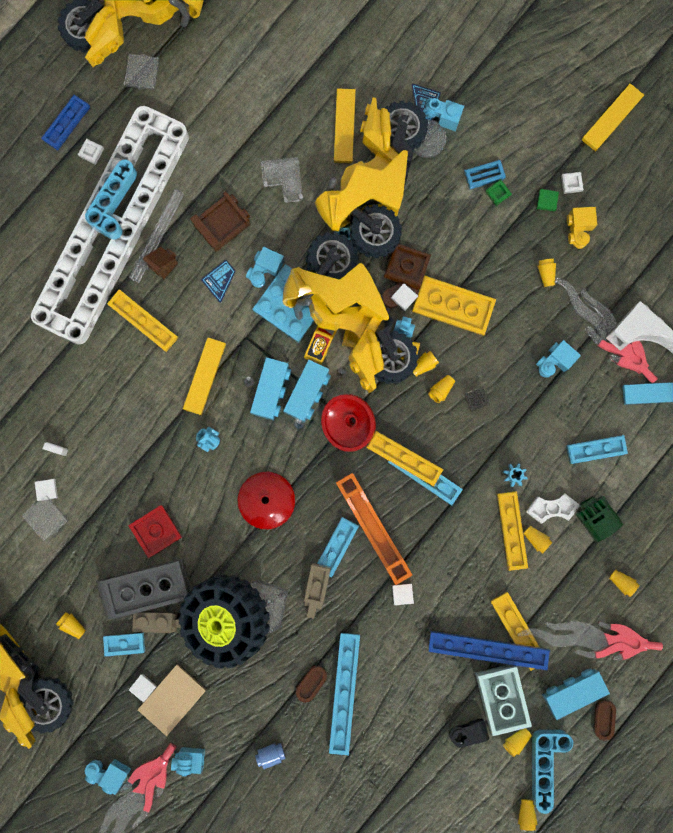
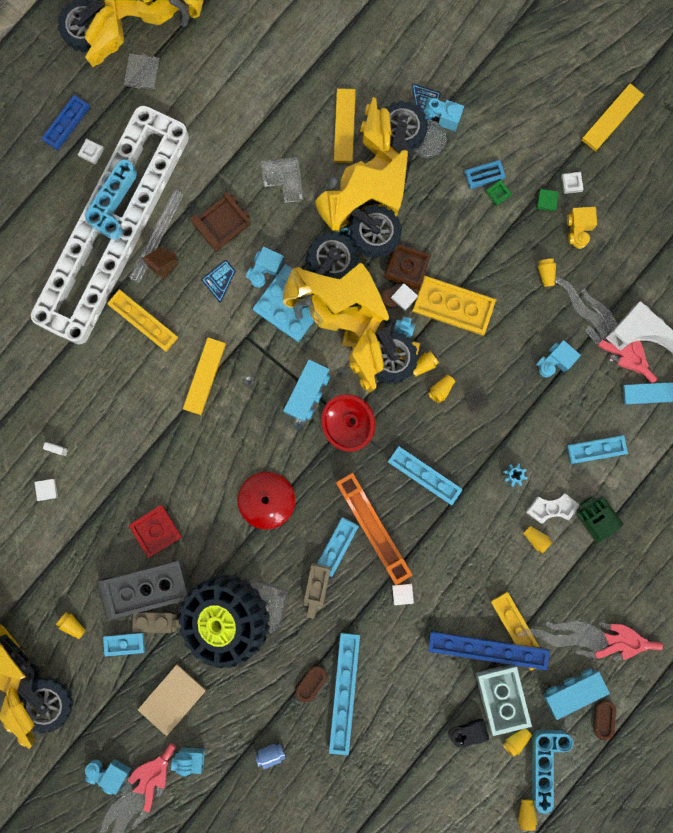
clear piece [21,495,69,541] -> none
white tile [129,674,157,702] -> none
medium azure gear [196,427,220,452] -> none
medium azure brick [250,357,291,421] -> none
slope [304,326,337,365] -> none
yellow tile [366,431,443,486] -> none
yellow tile [497,491,528,571] -> none
yellow cone [609,569,640,597] -> none

